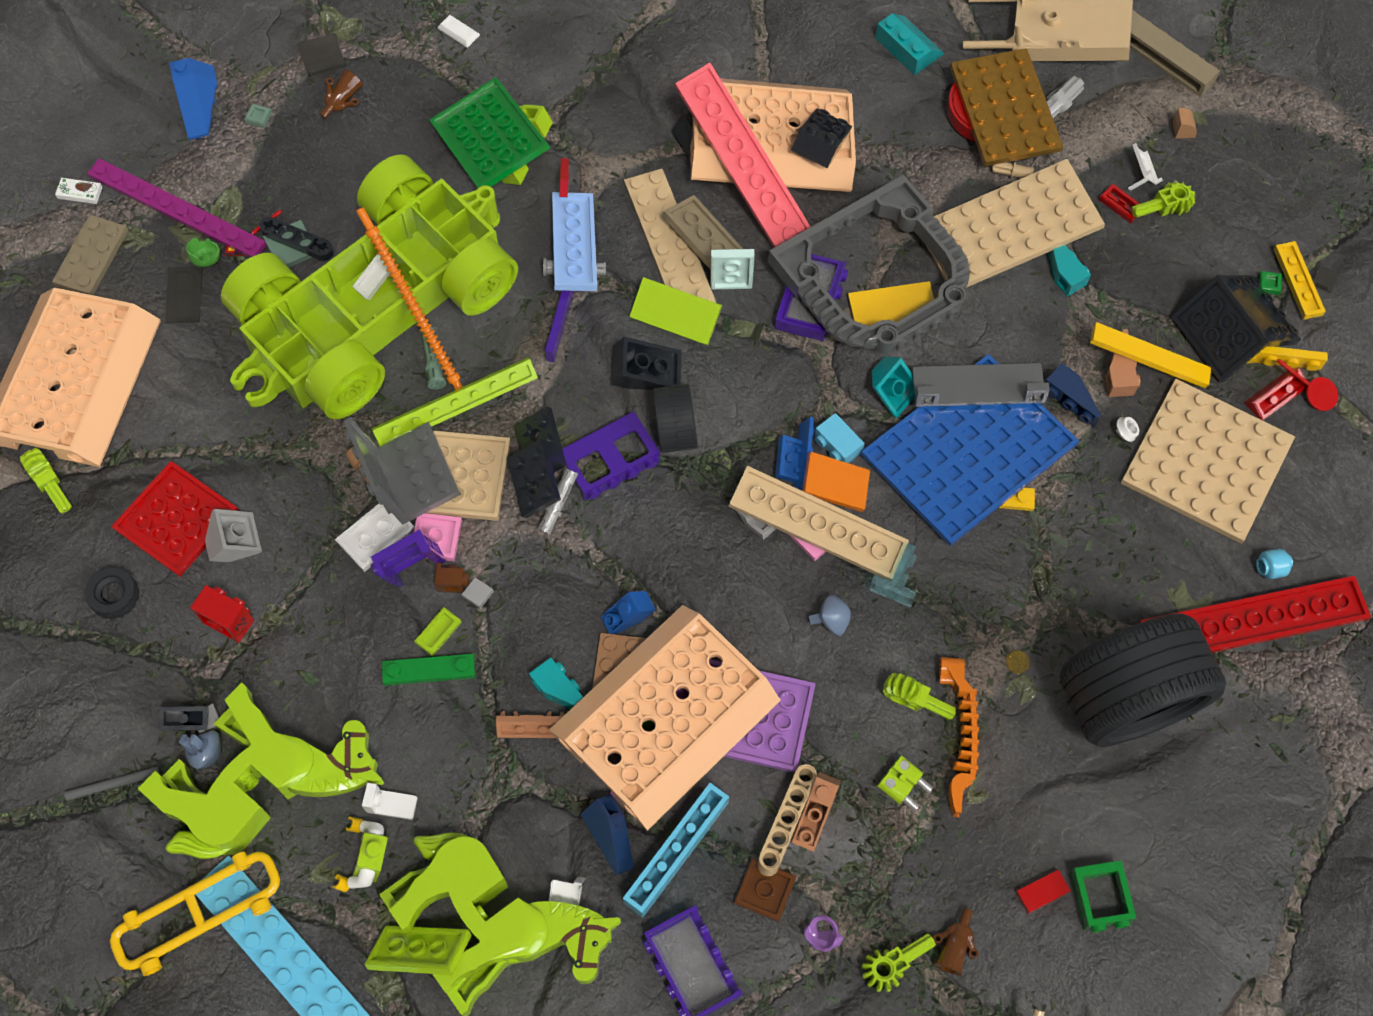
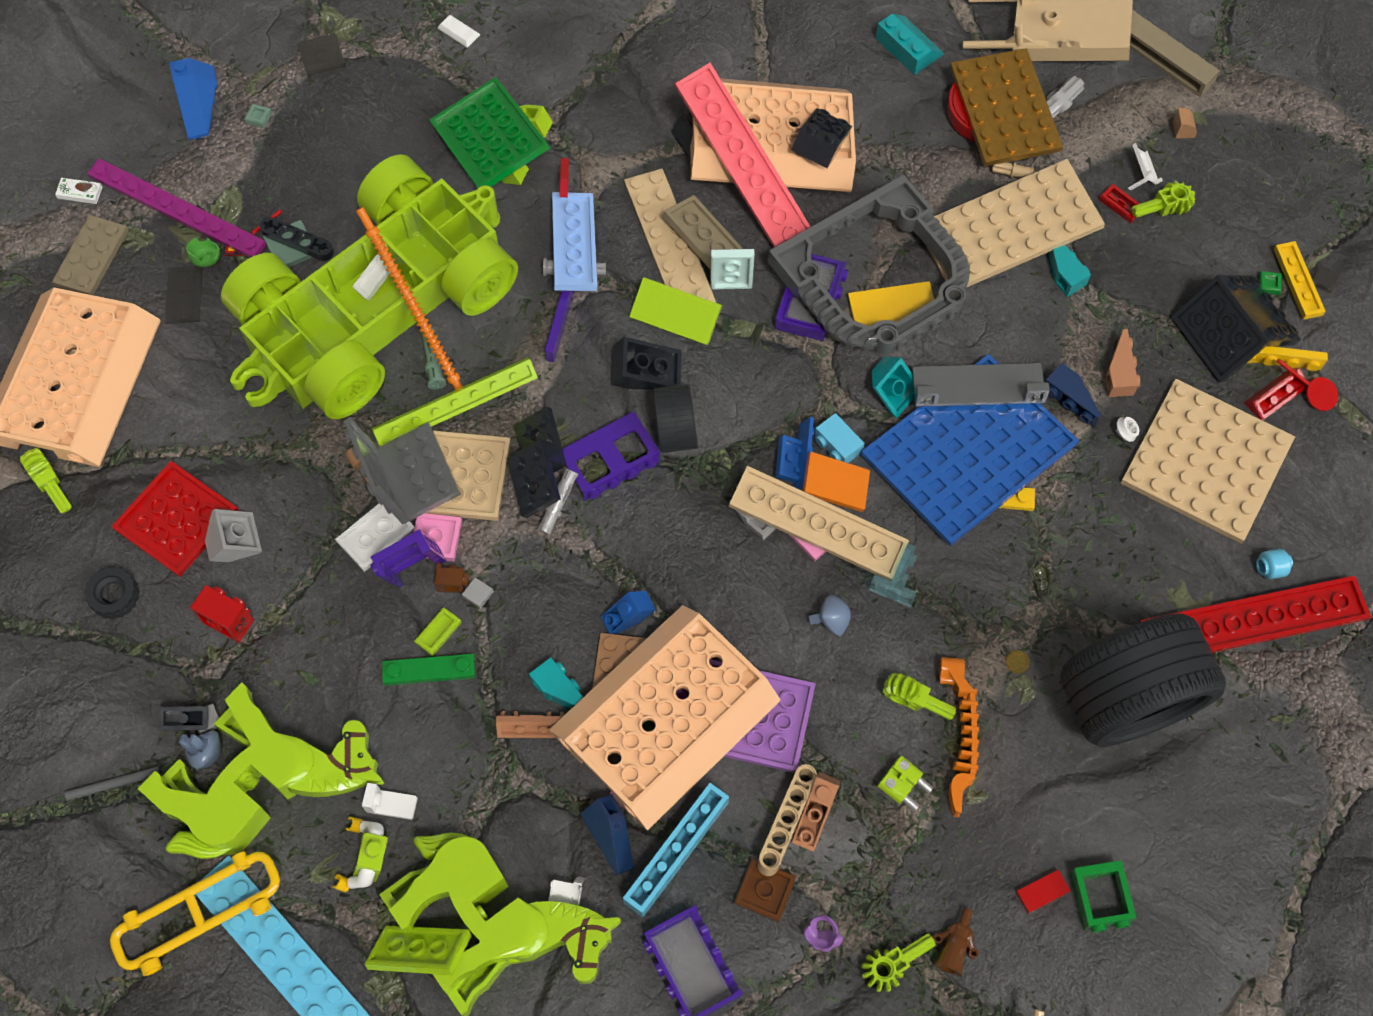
reddish brown piece [319,69,363,119] -> none
yellow tile [1090,322,1211,388] -> none

